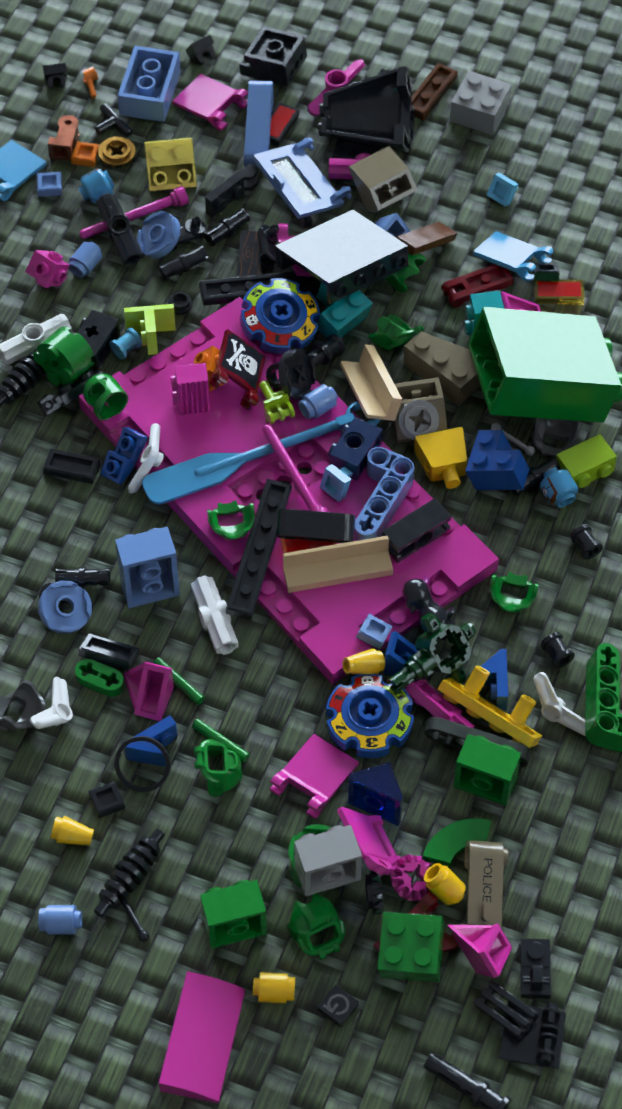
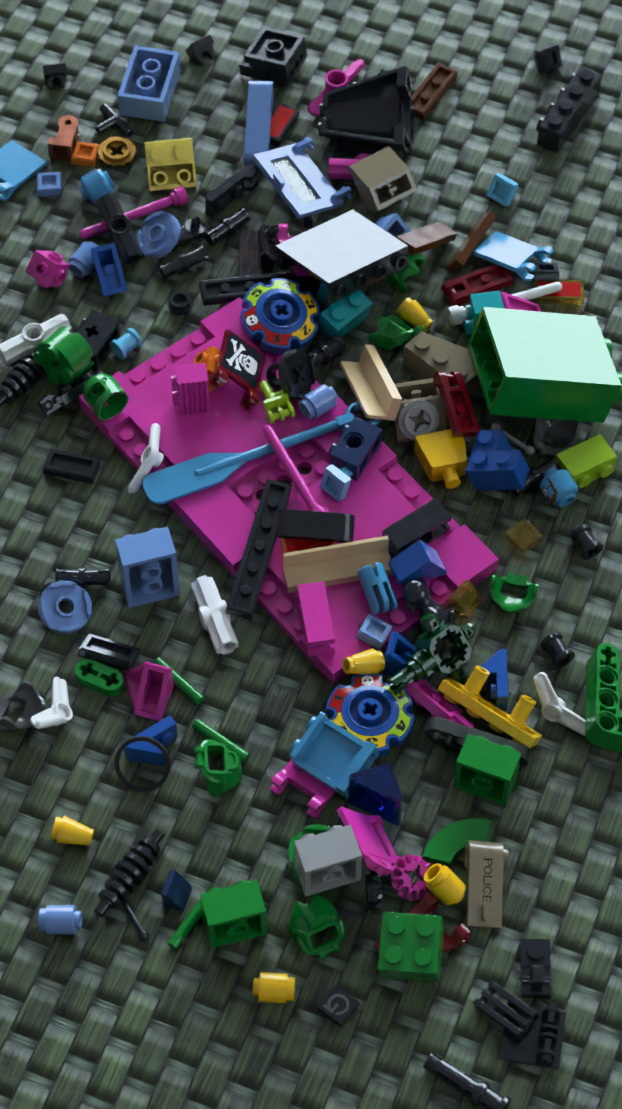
orange hand [83,67,98,99] -> none
black tile [88,781,125,818] -> none
blue slope [100,427,148,484] -> none
lime bracket [124,304,176,355] -> none
dark pink slope [159,971,245,1103] -> none
flag [172,74,248,131] -> none
green helmet [207,500,255,540] -> none
medium blue beam [354,447,414,541] -> none
dark pink slope [447,923,512,978] -> none
light grey brick [450,70,512,135] -> none
none -> blue slope [91,243,127,297]
none -> dark blue slope [161,869,192,911]
none -> green piece [167,890,207,950]
none -> dark azure panel [289,712,379,799]
none -> dark pink piece [297,581,335,657]
none -> dark azure arm [357,562,398,615]
none -> blue slope [388,540,447,585]
none -> yellow cone [397,298,434,333]
none -> dark red plate [433,371,480,437]
none -> reddish brown tile [445,211,496,274]
none -> white piece [447,282,562,327]
none -> clear yellow tile [449,580,482,618]
none -> clear yellow tile [505,518,542,553]
none -> black tile [533,43,562,74]
none -> black brick [536,66,602,154]

